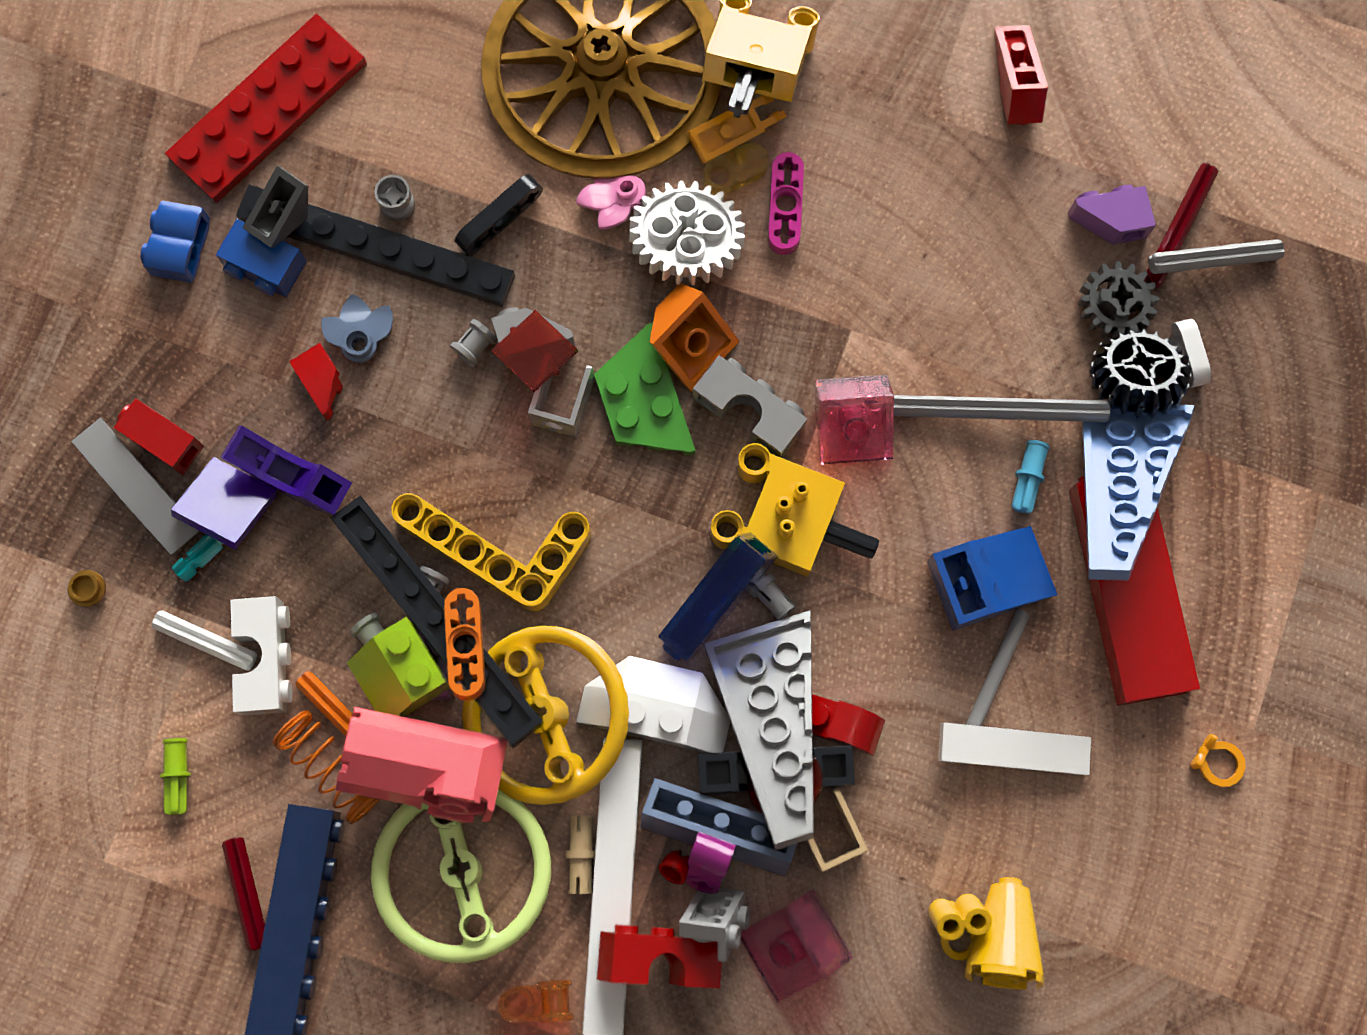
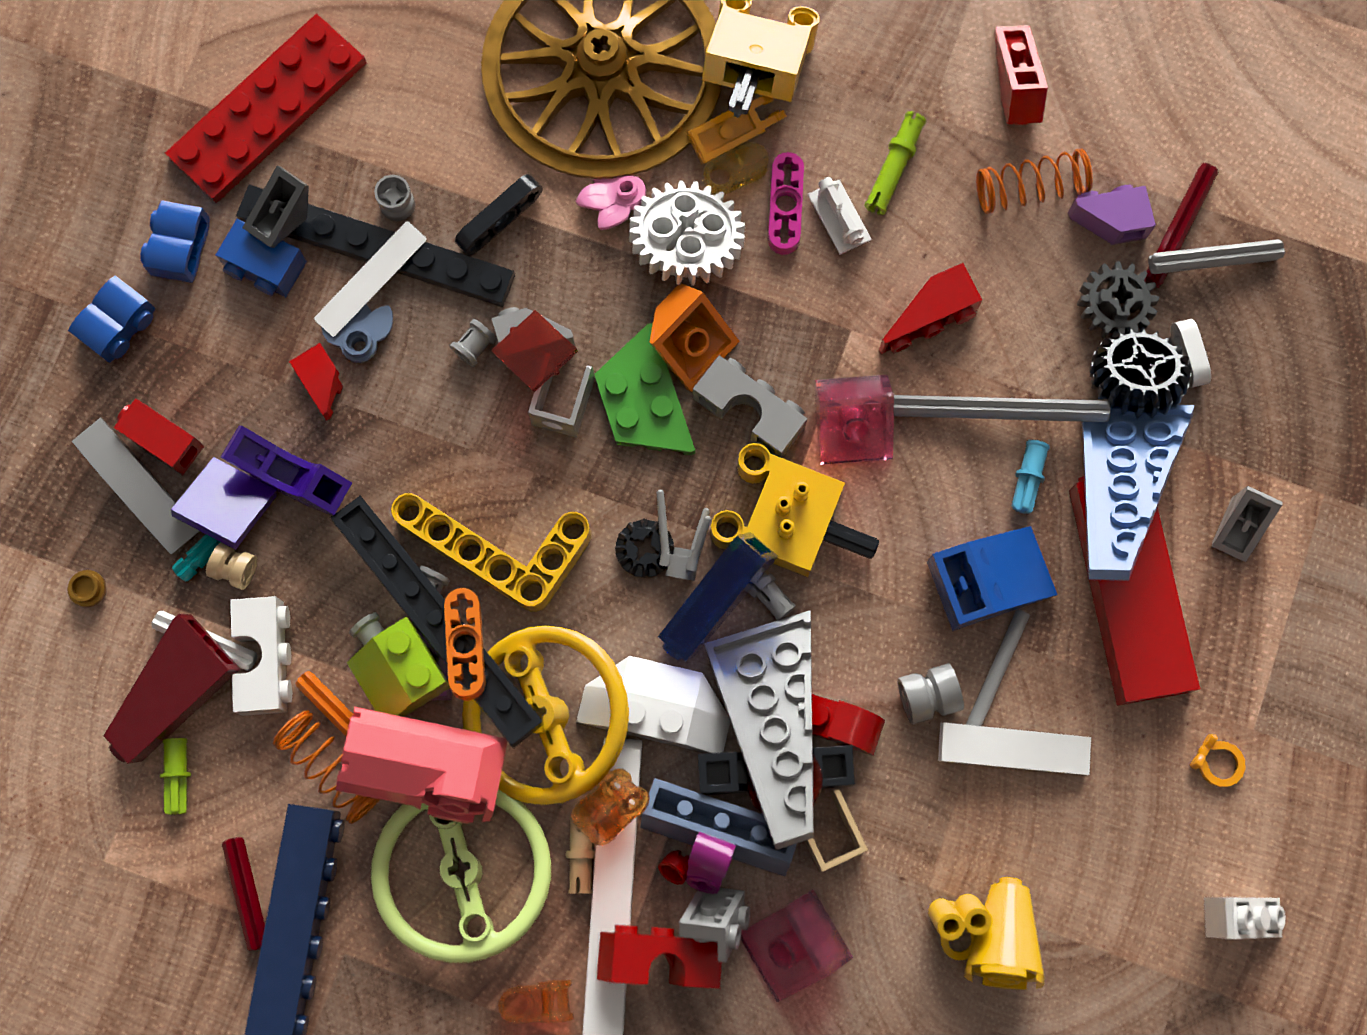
none -> blue brick [68,276,155,363]
none -> dark red slope [103,614,240,764]
none -> tan wheel [206,542,258,590]
none -> white sticker [314,221,427,337]
none -> clear orange piece [572,768,650,846]
none -> black gear [615,518,674,578]
none -> light grey plant [657,490,711,581]
none -> white hinge [808,177,871,255]
none -> lime pin [864,111,927,215]
none -> red slope [879,263,982,354]
none -> light grey wheel [897,663,964,725]
none -> orange piece [976,148,1093,214]
none -> white slope [1204,897,1285,939]
none -> light grey slope [1212,486,1283,562]

